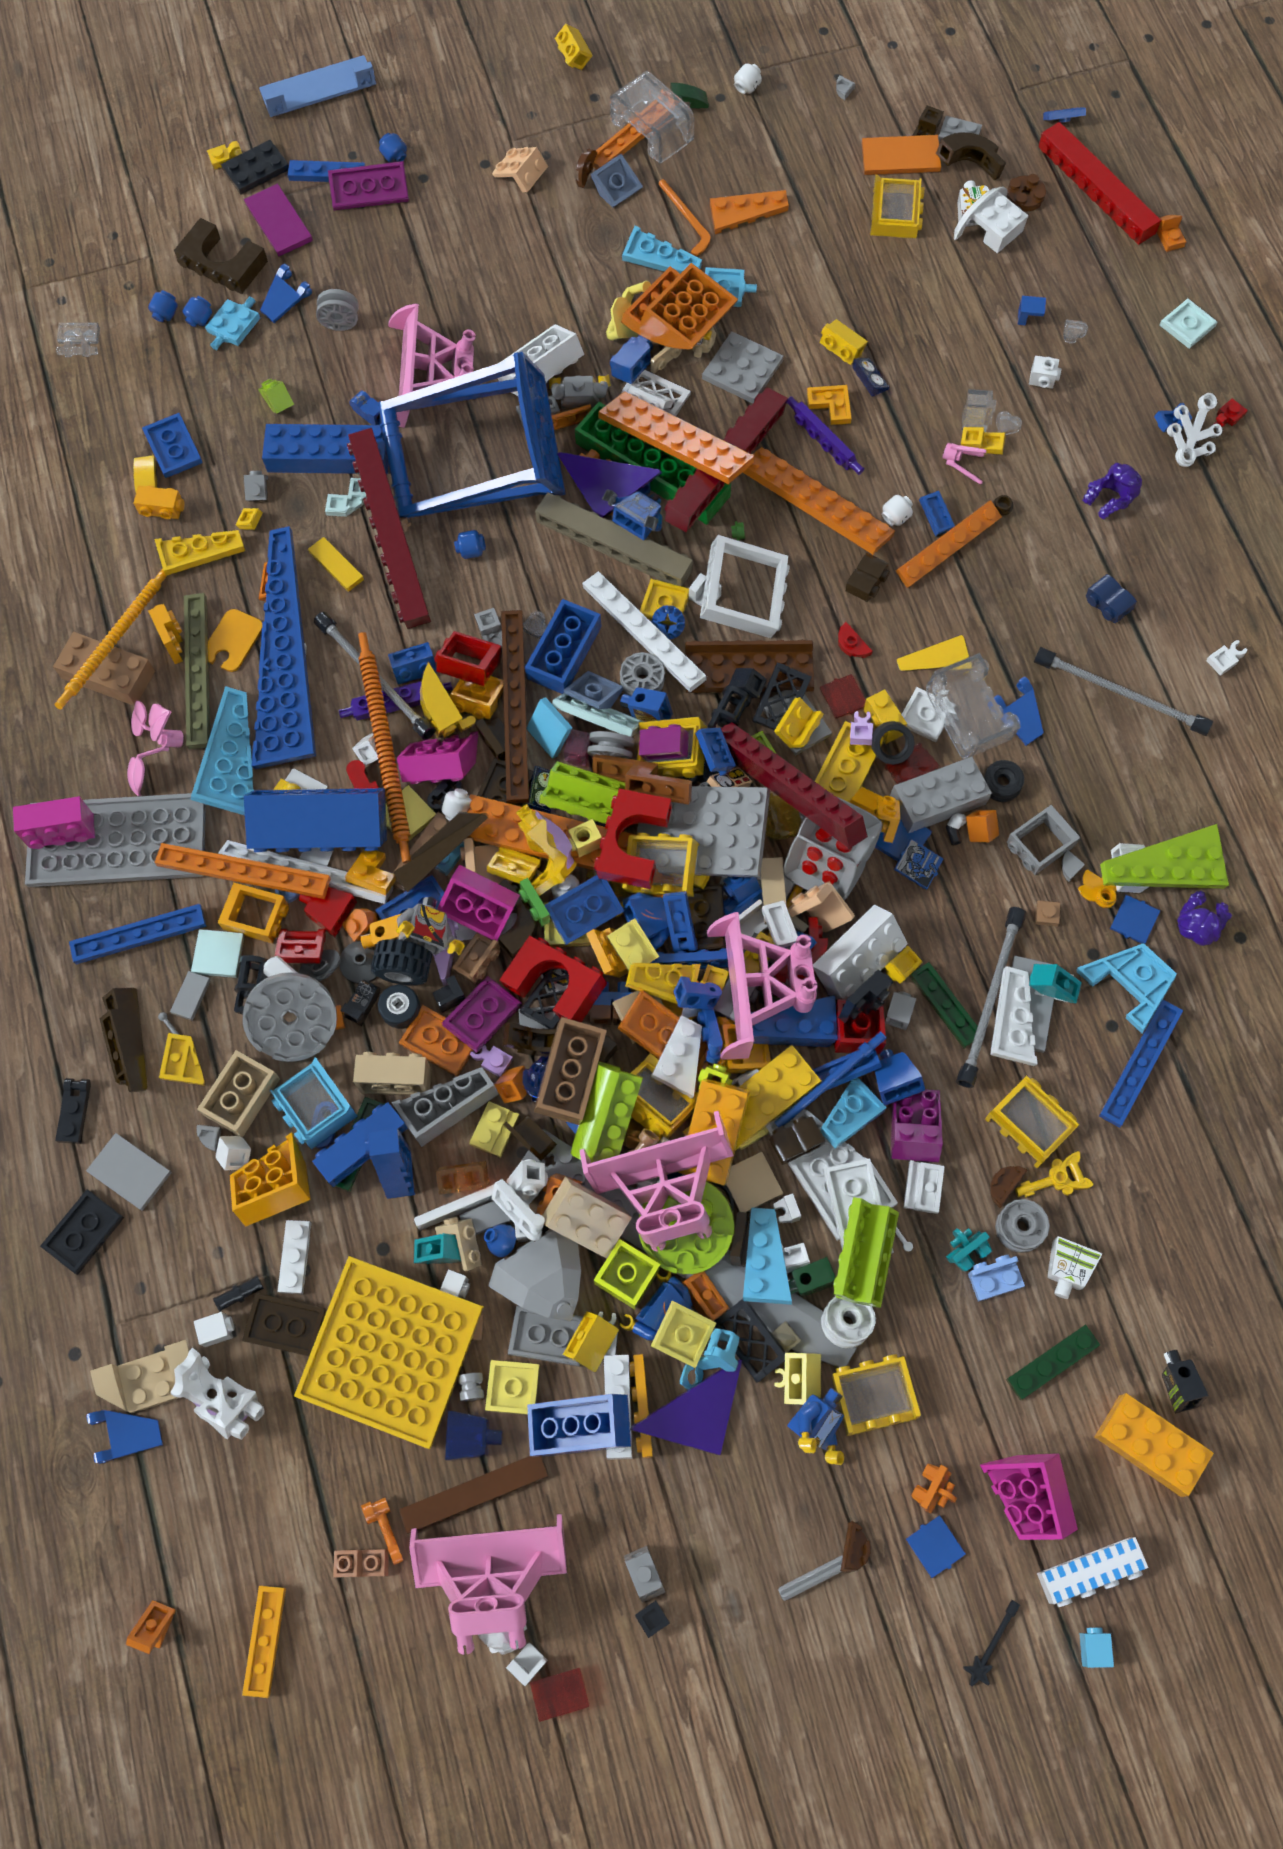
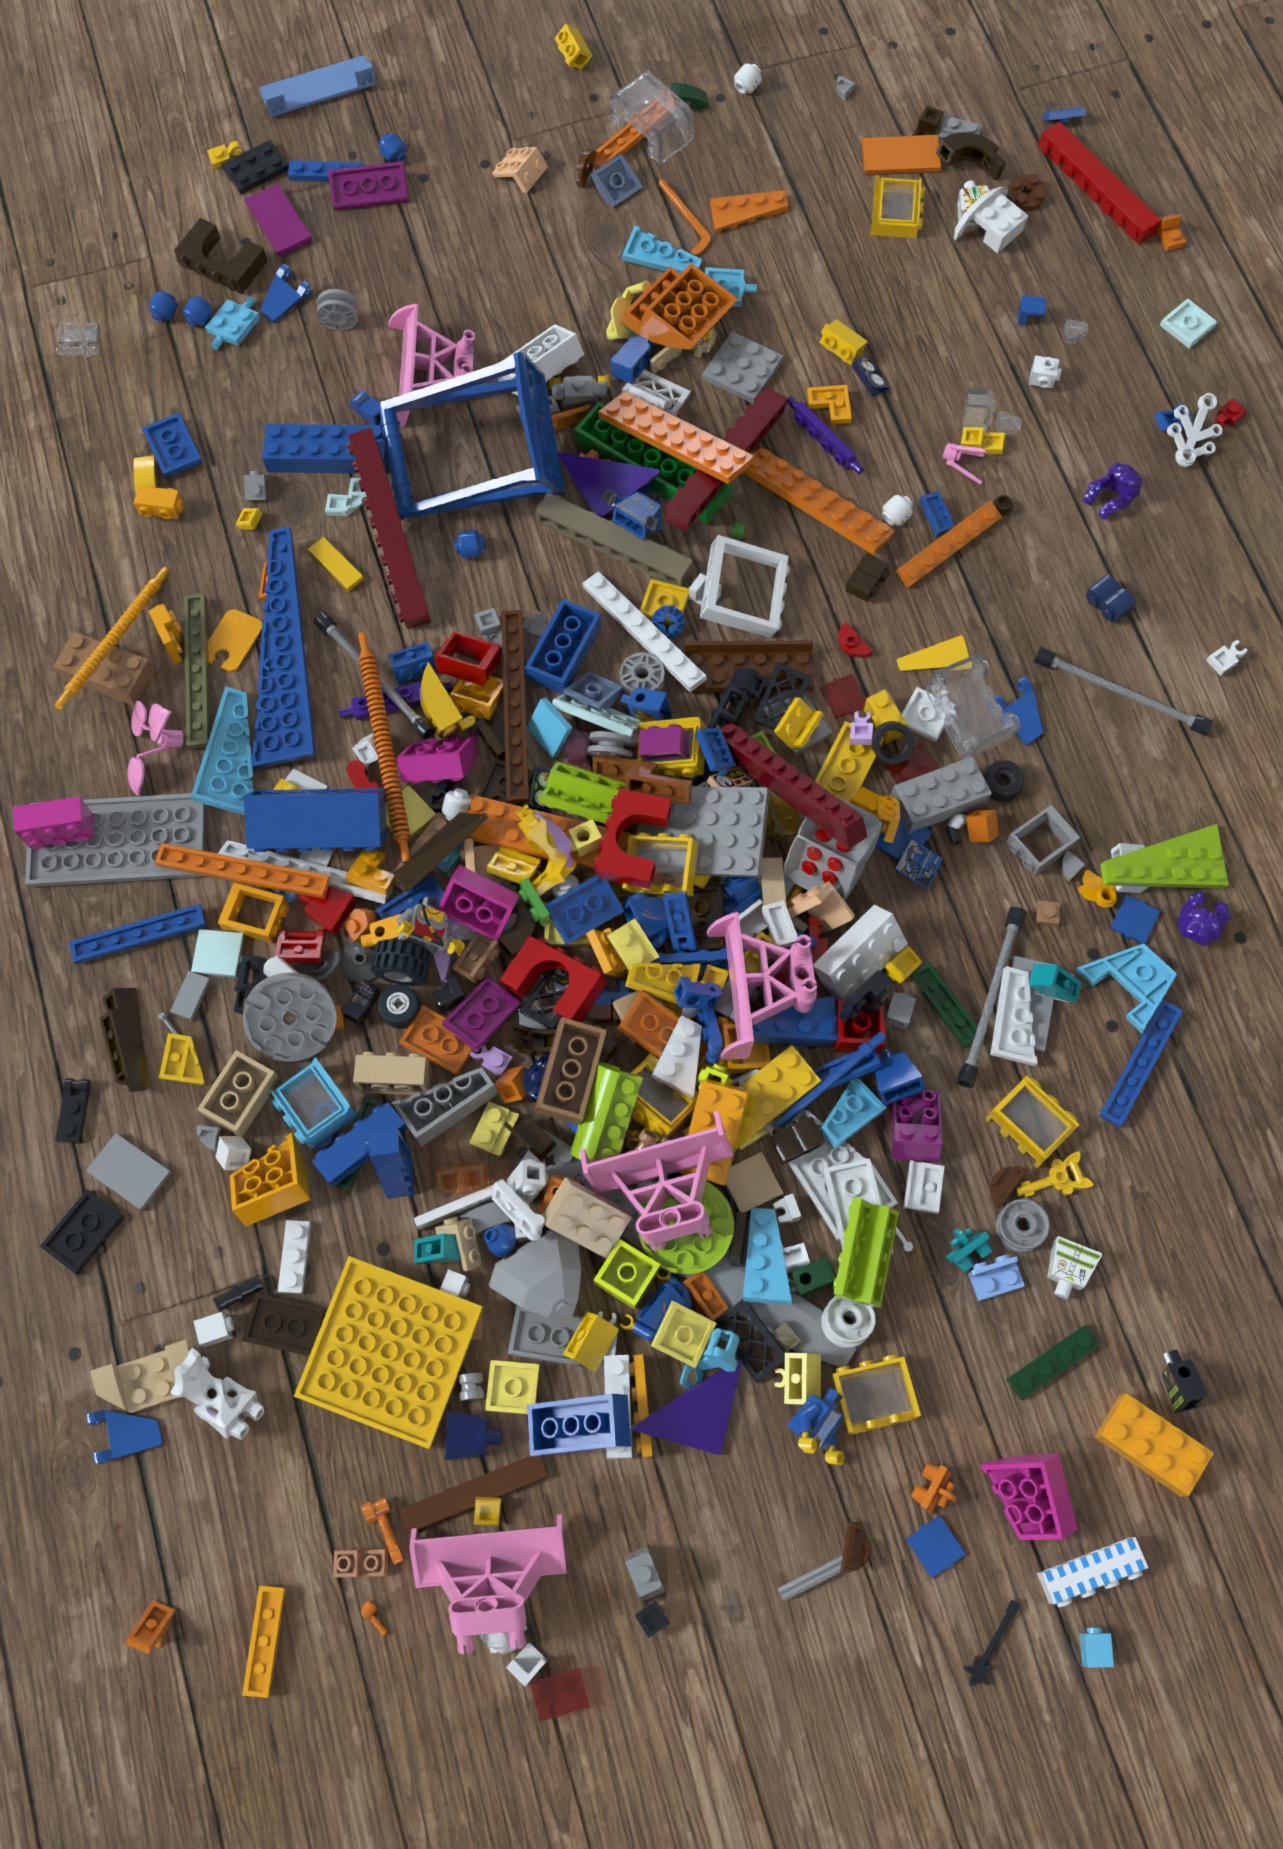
yellow wing [154,530,246,576] -> none
lime slope [258,378,294,414] -> none
none -> orange hand [361,1600,388,1636]
none -> yellow tile [474,1497,501,1526]

